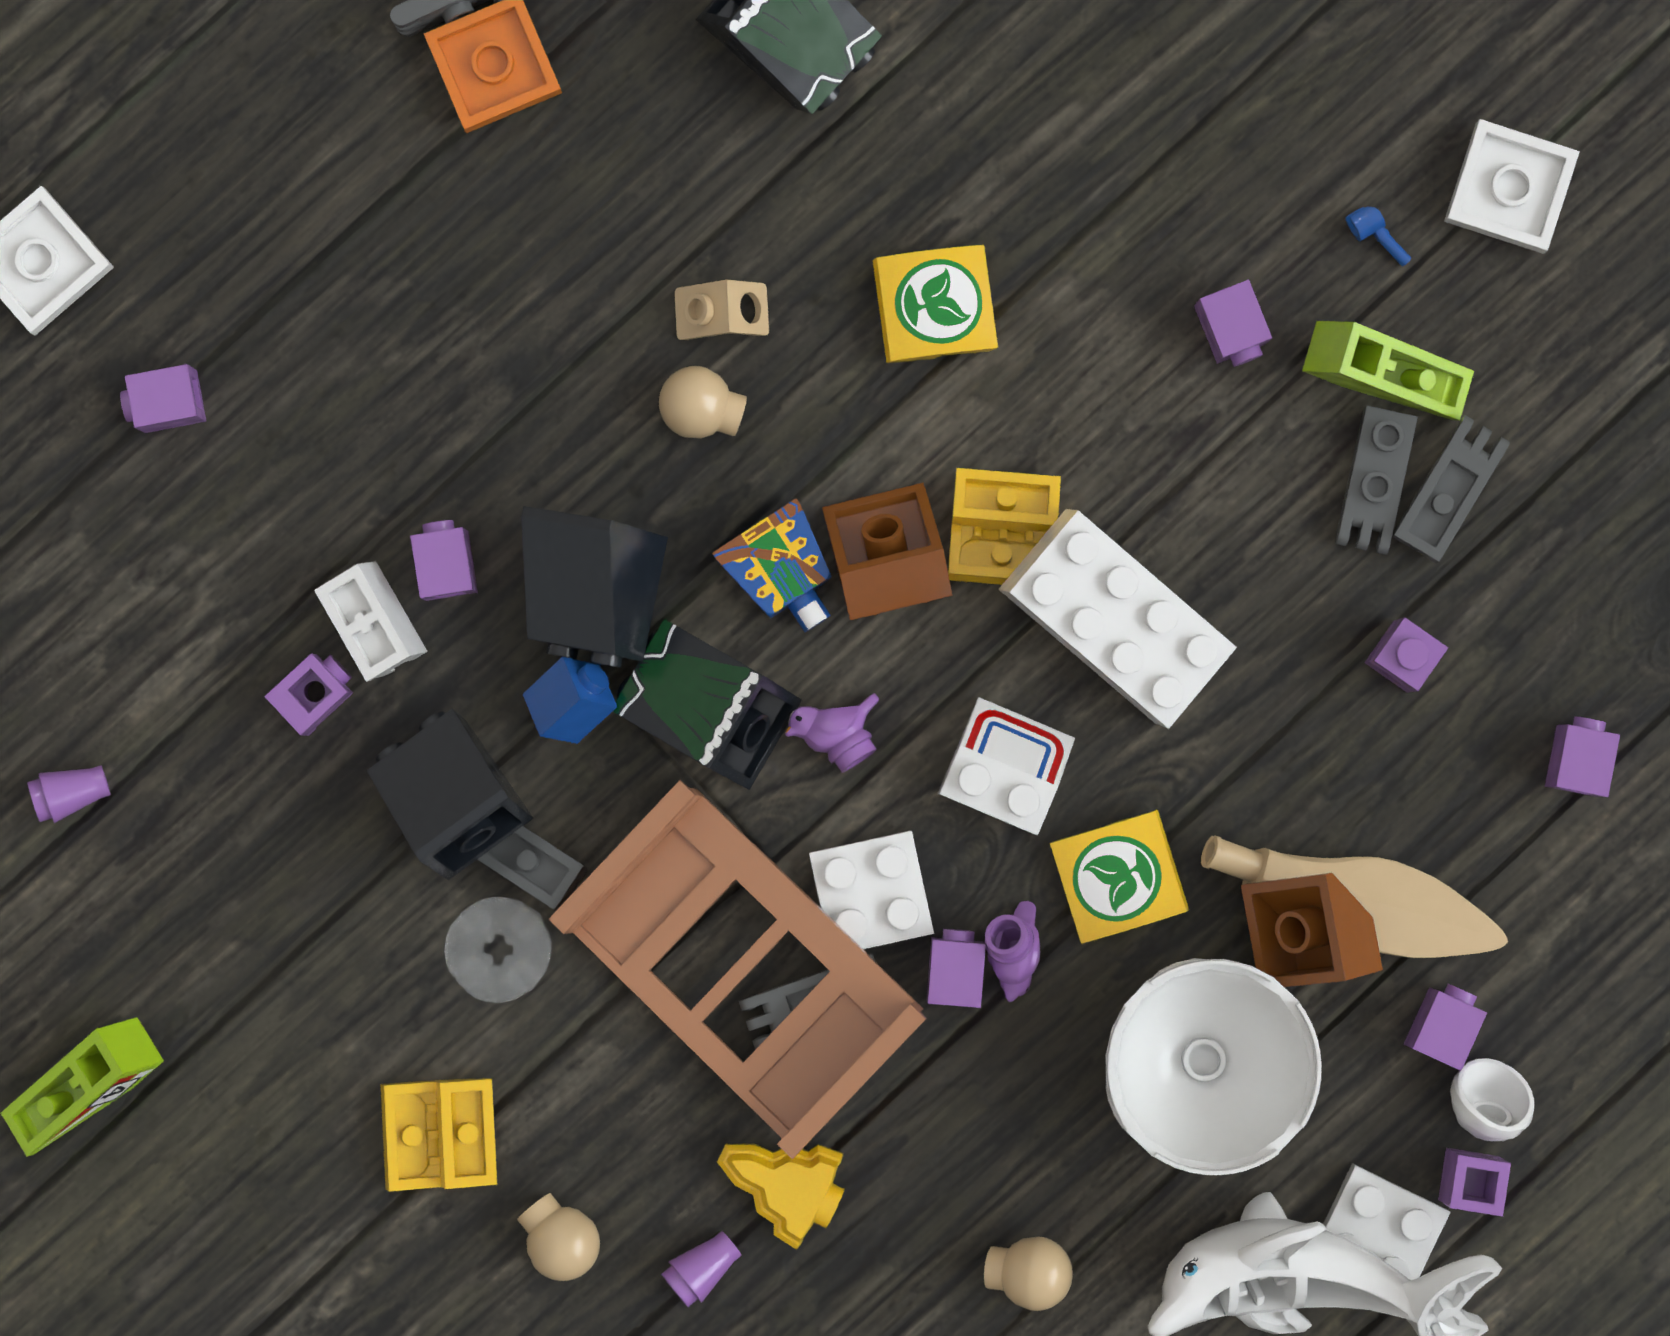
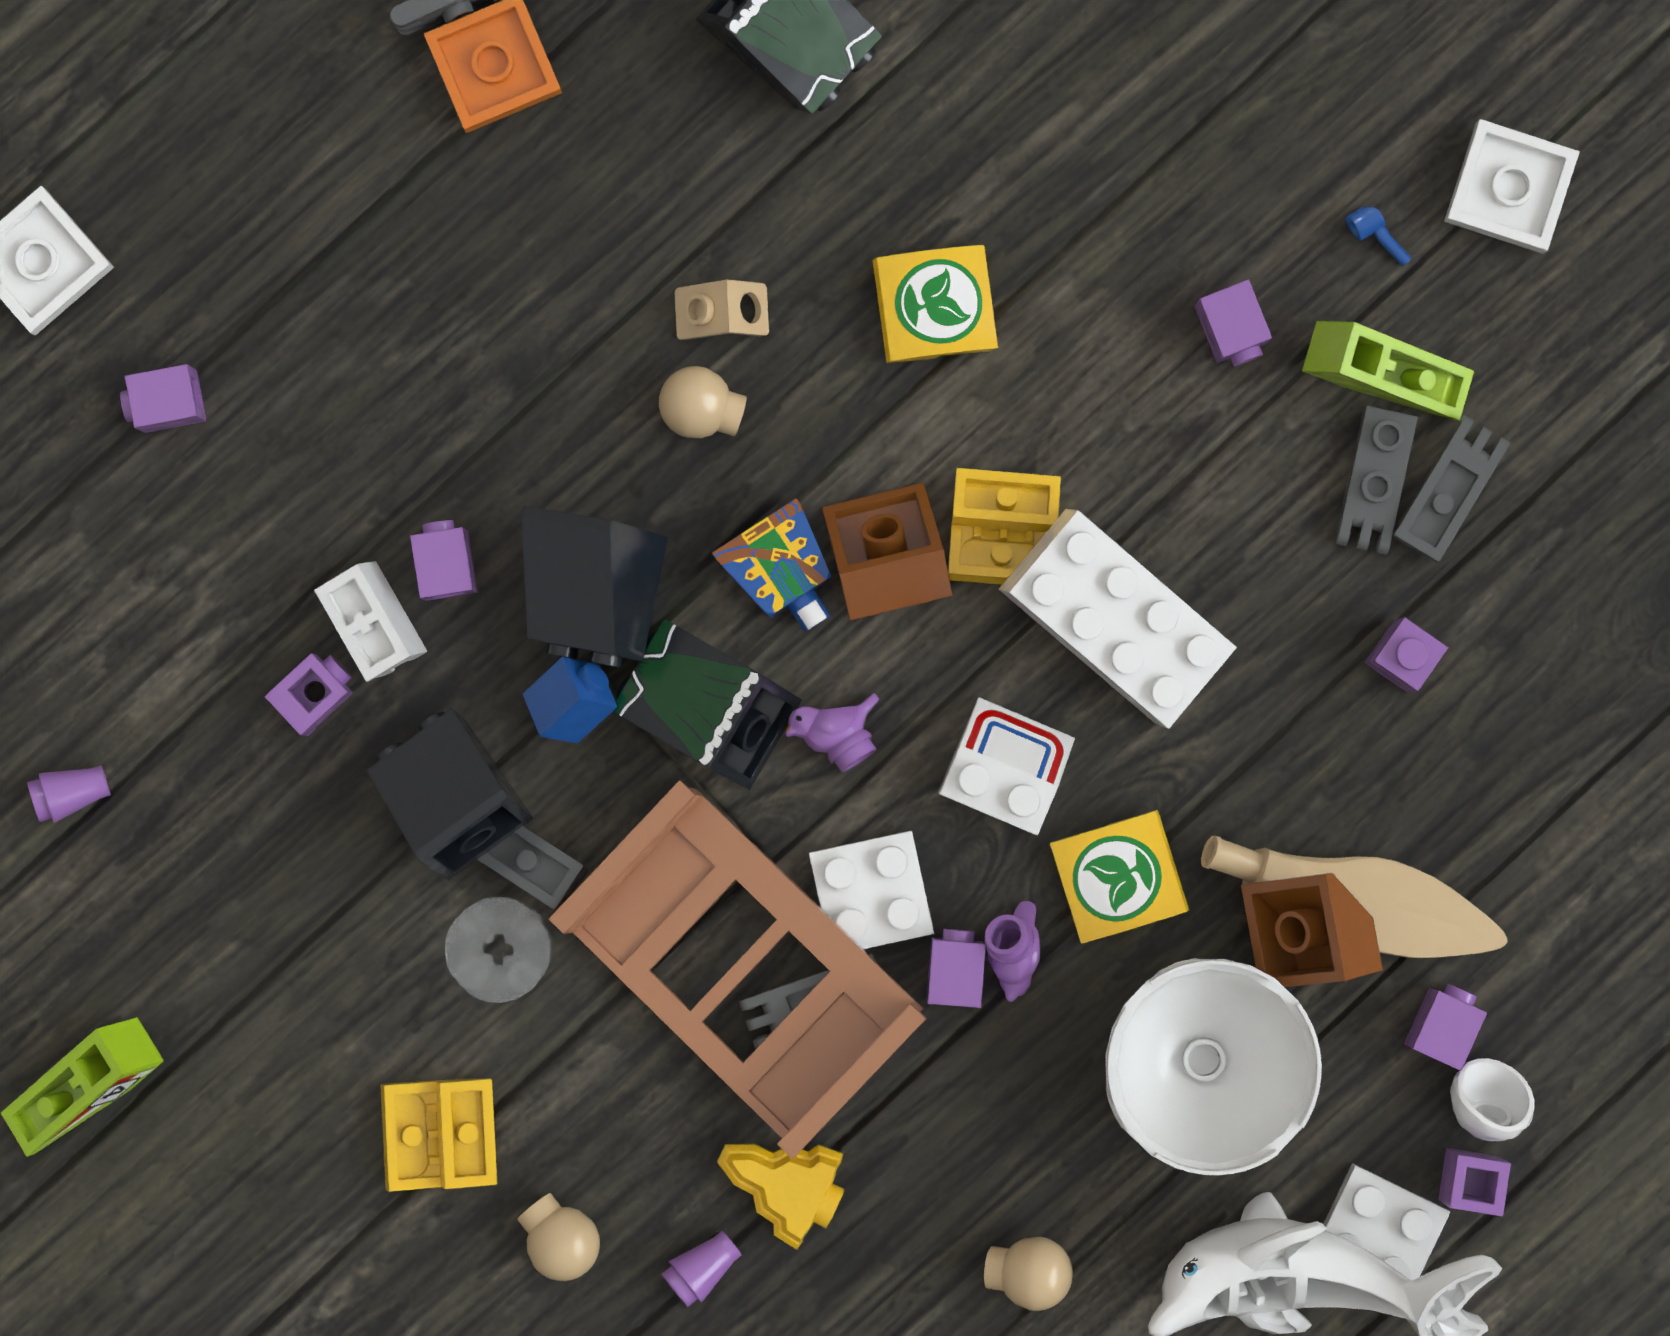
medium lavender brick [1545,717,1620,797] -> none

